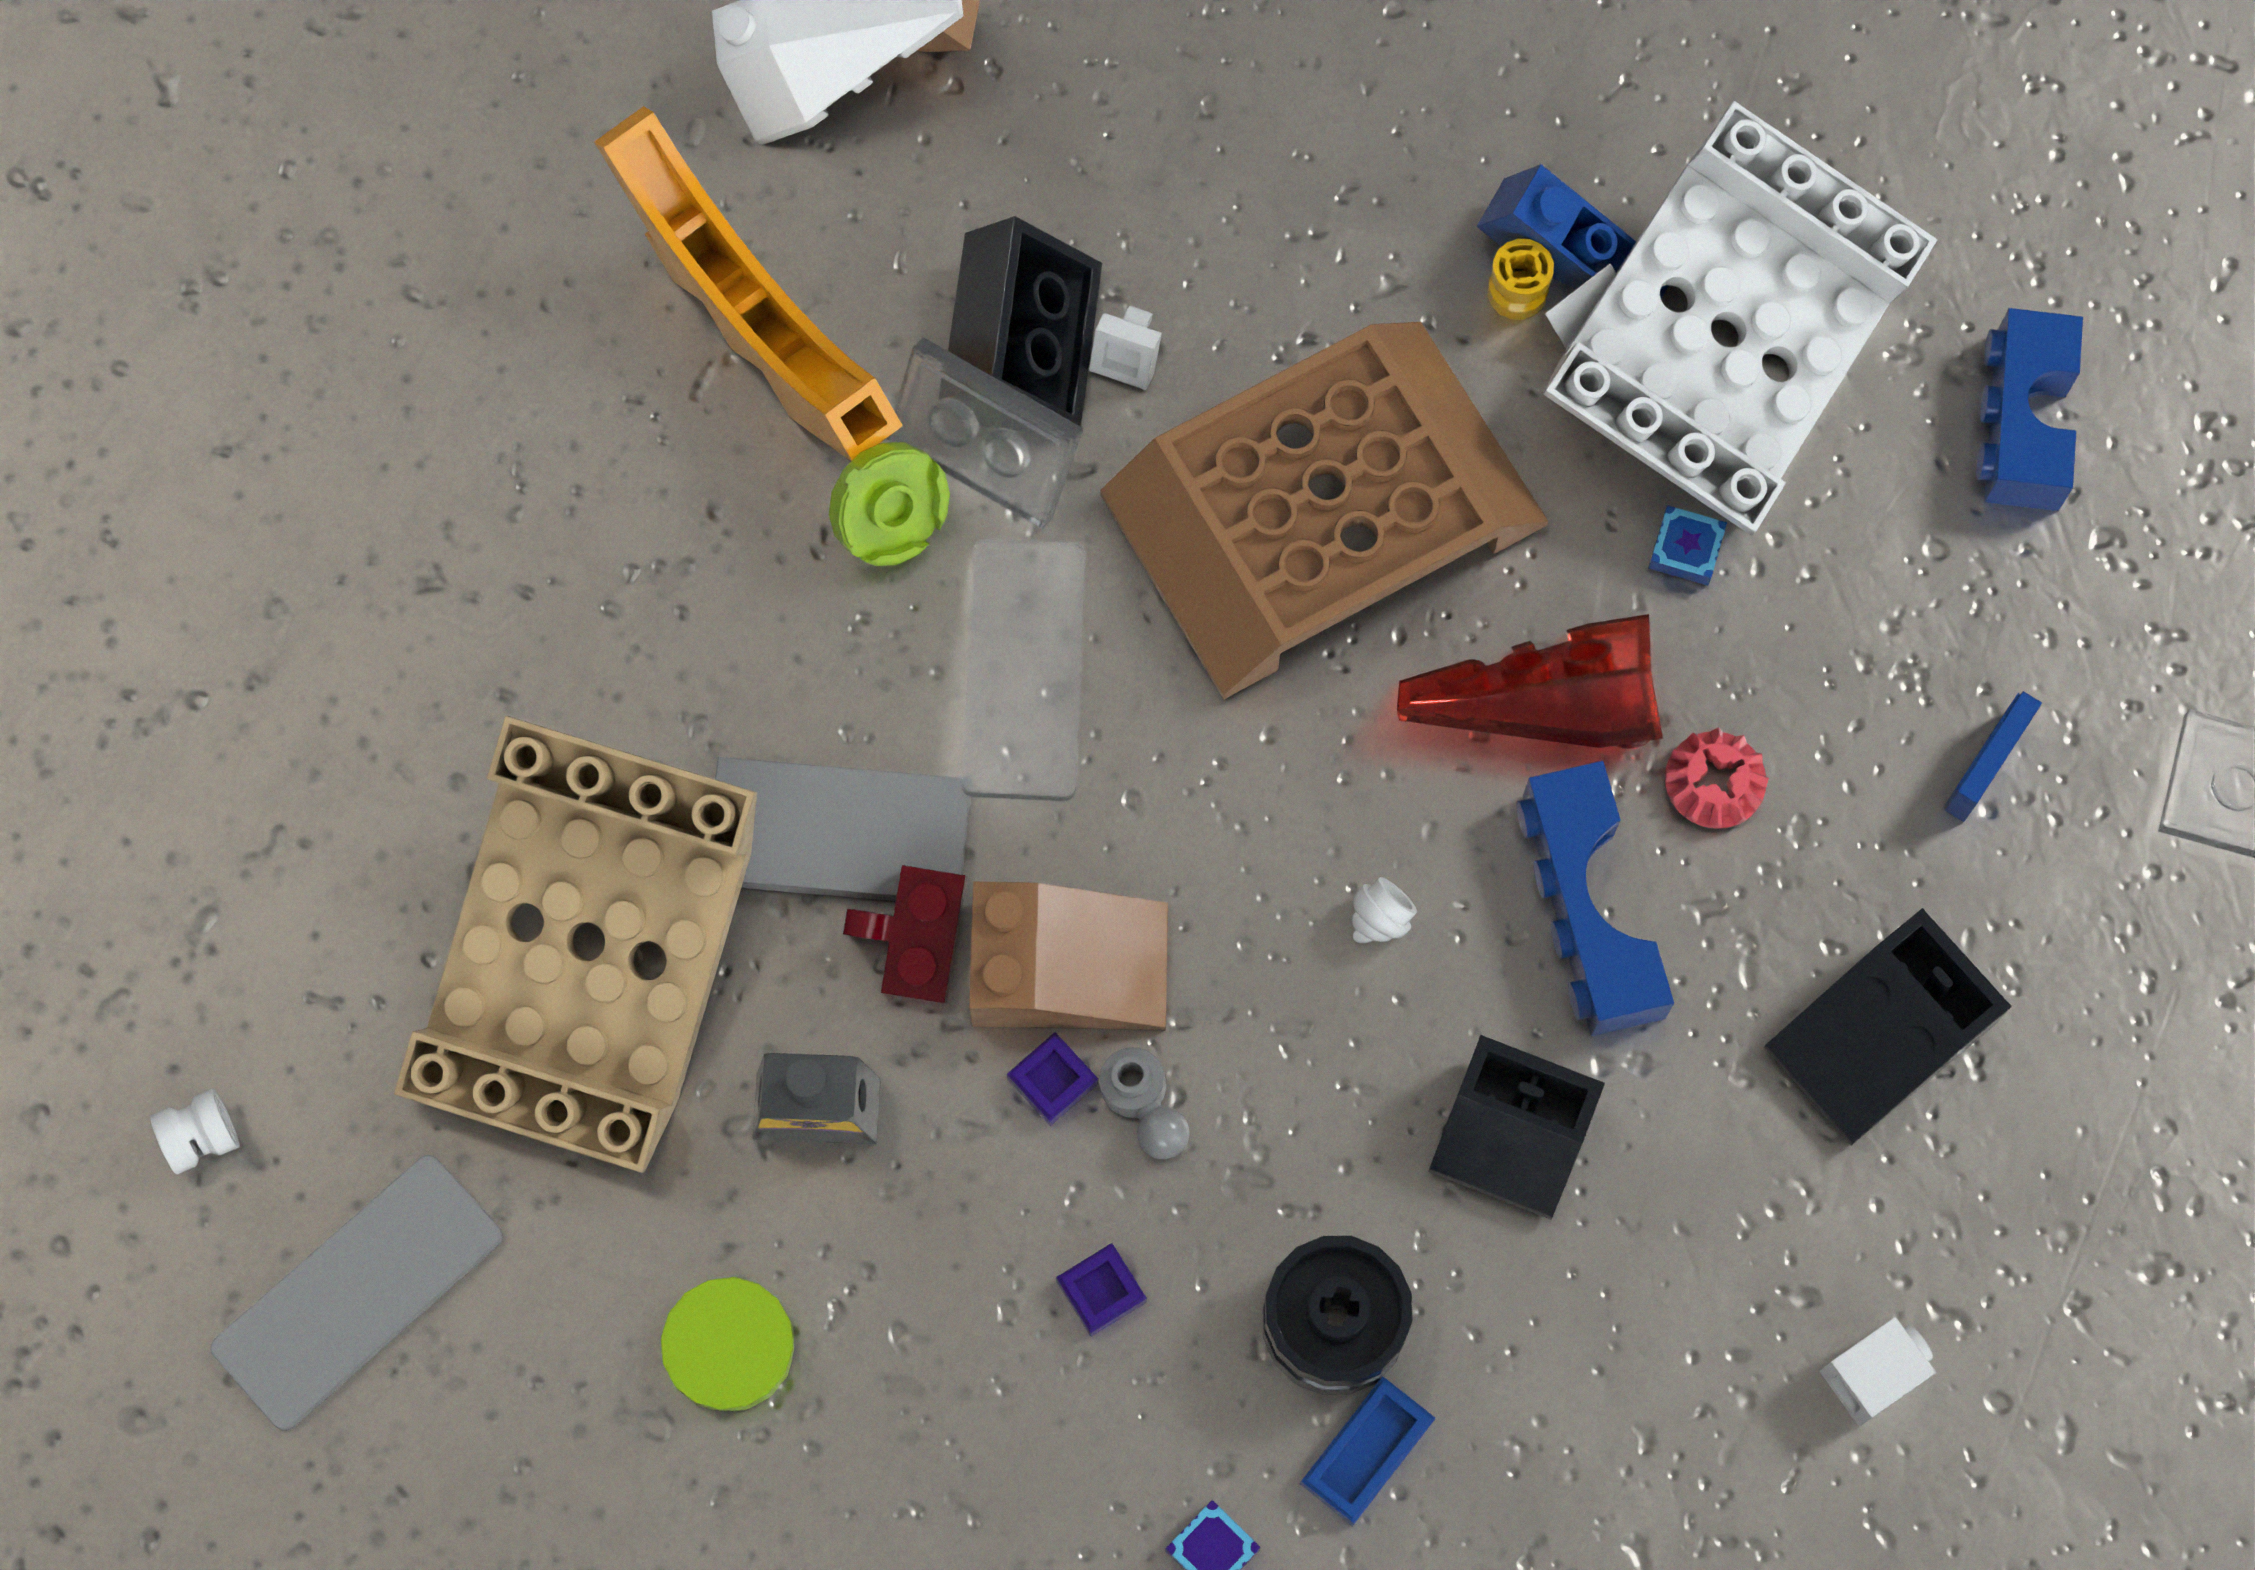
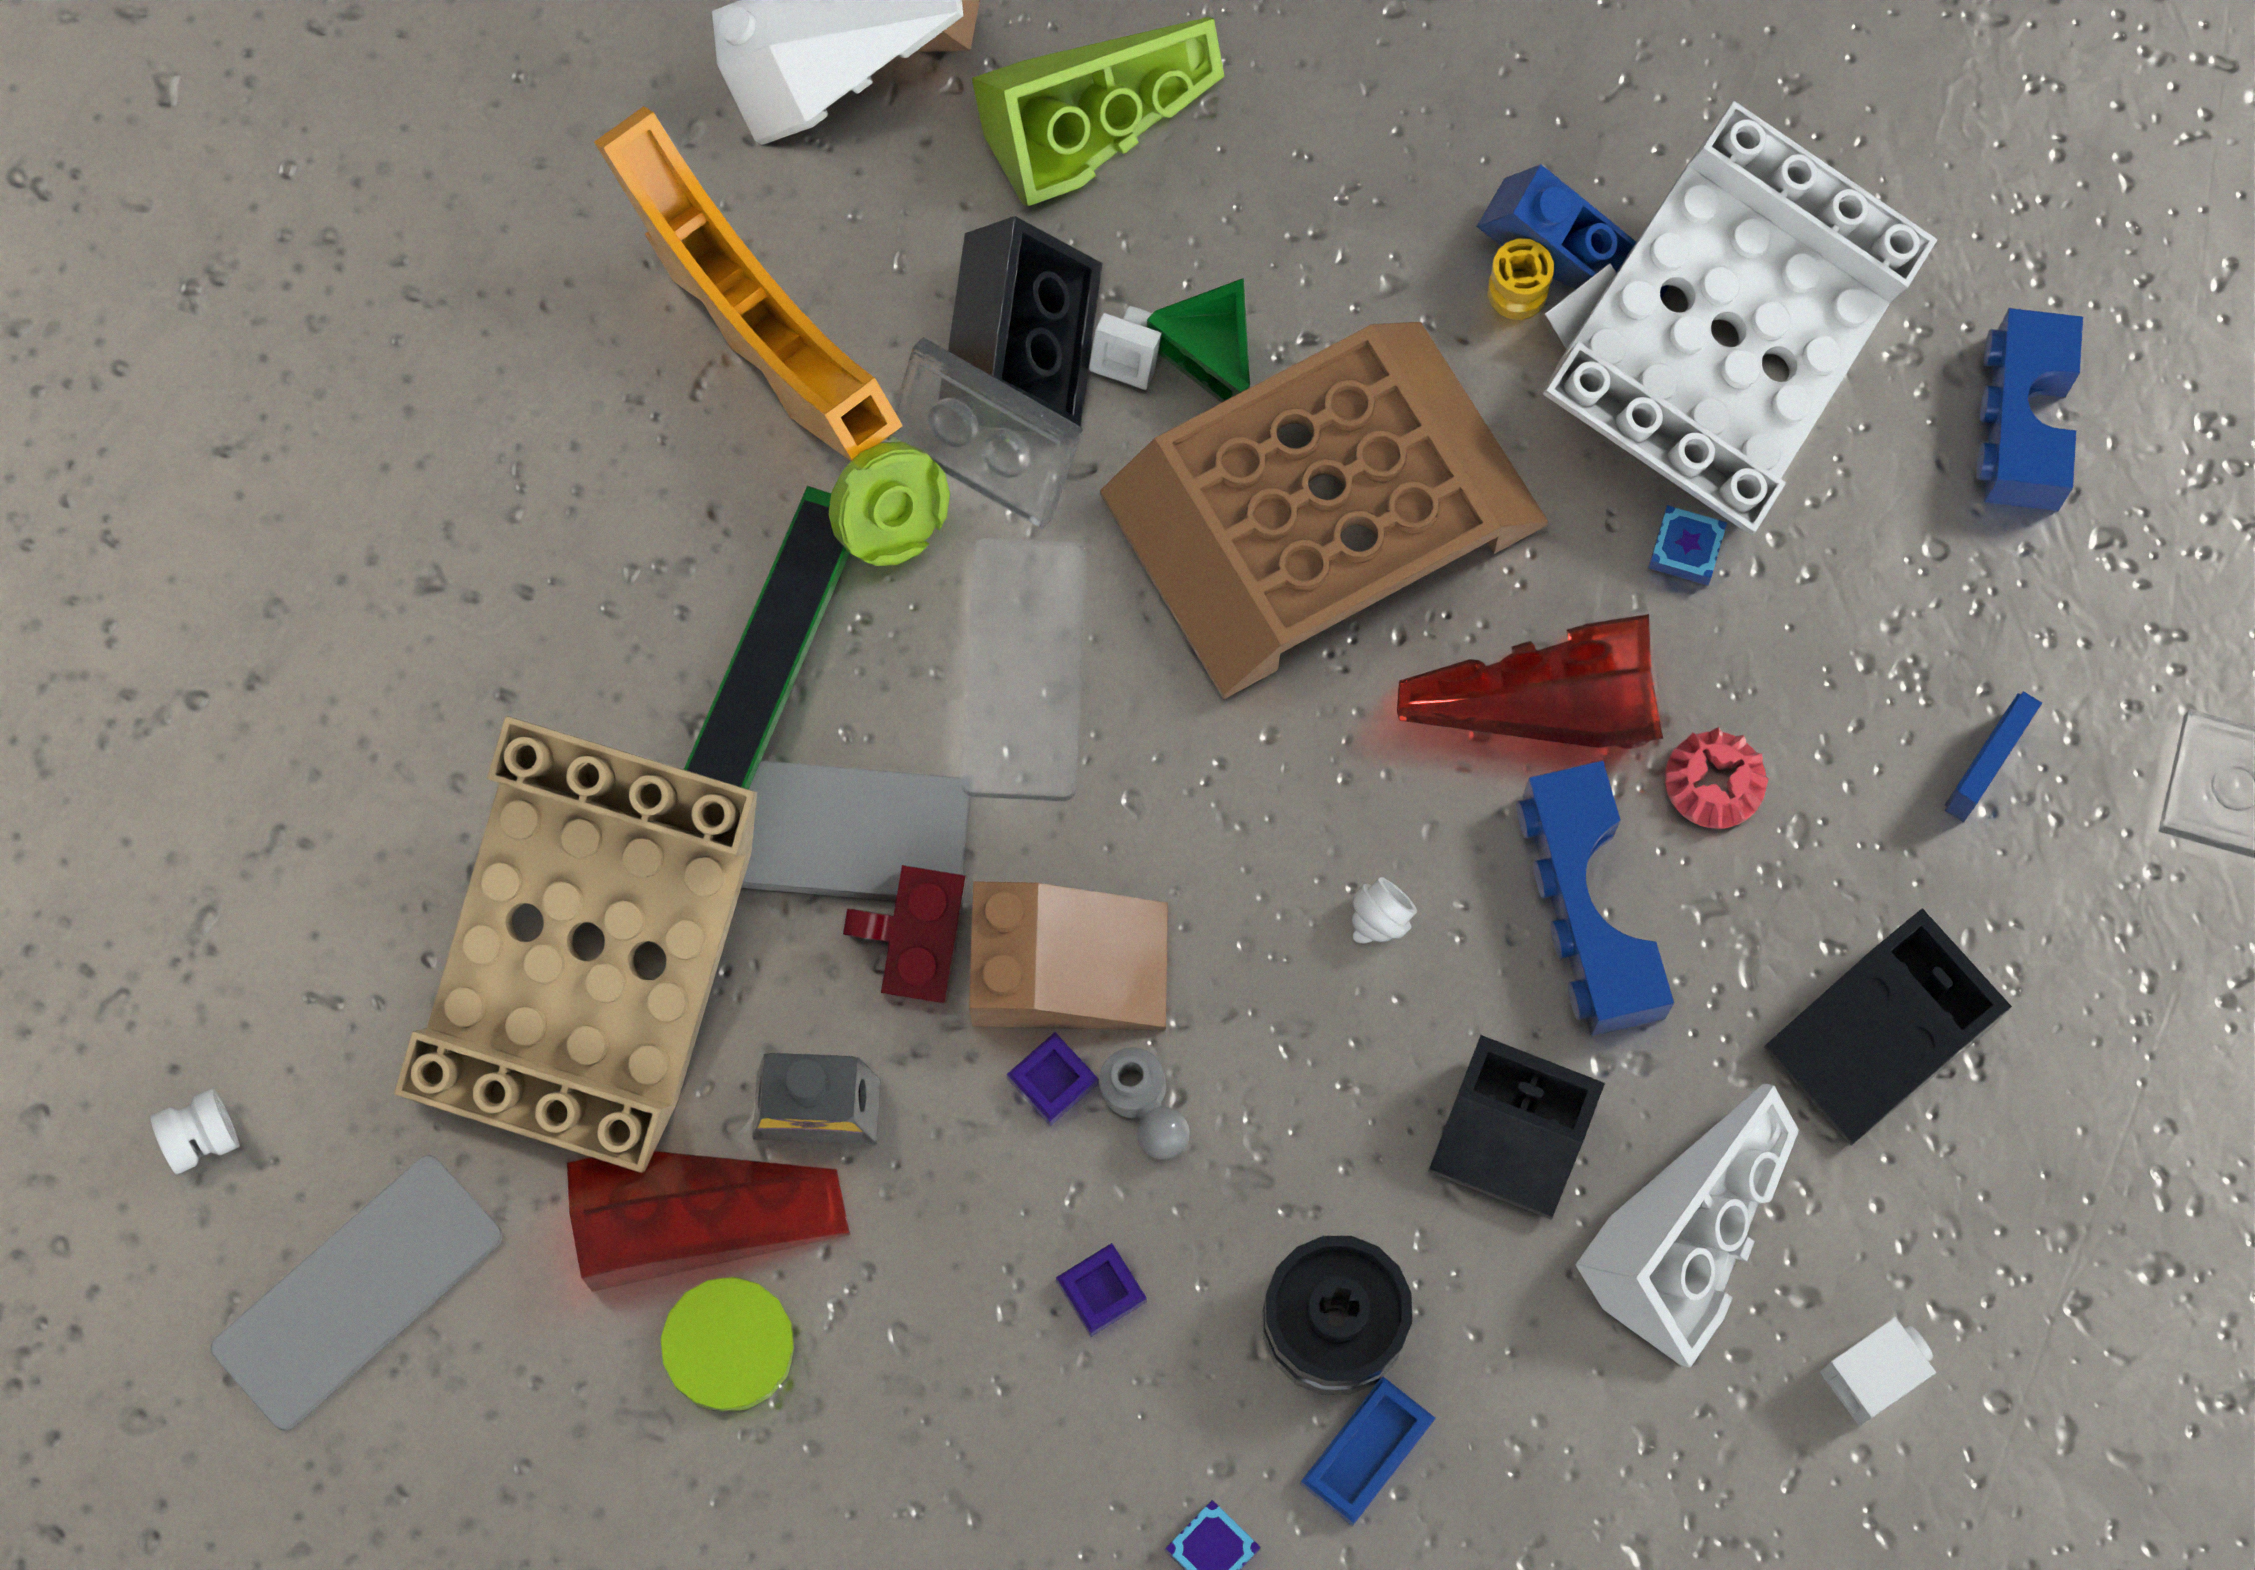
none -> clear red wedge [567,1151,850,1292]
none -> black tile [683,486,850,789]
none -> lime wedge [971,17,1224,206]
none -> green slope [1147,278,1250,403]
none -> white wedge [1575,1083,1799,1368]

